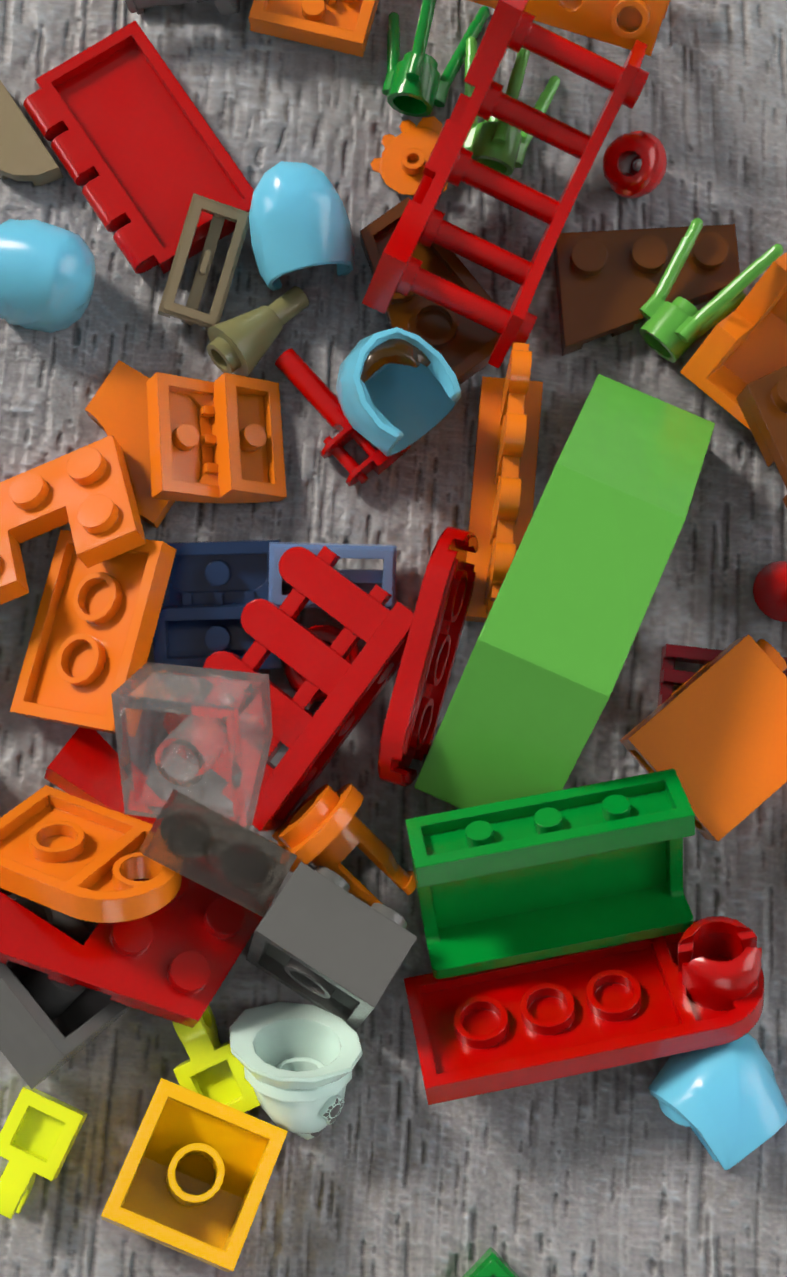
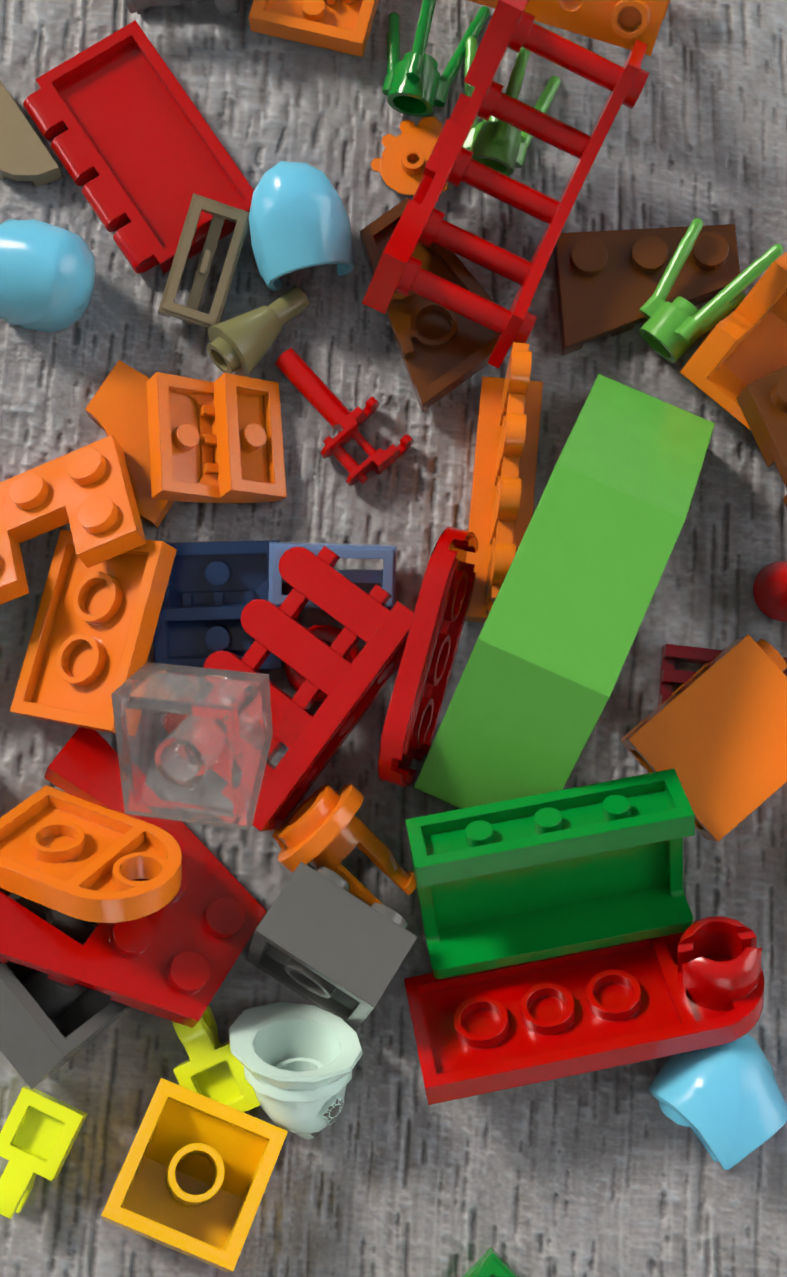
clear smoke tile [139,789,297,917] -> none
medium azure piece [336,327,461,457] -> none
red piece [602,131,667,199] -> none

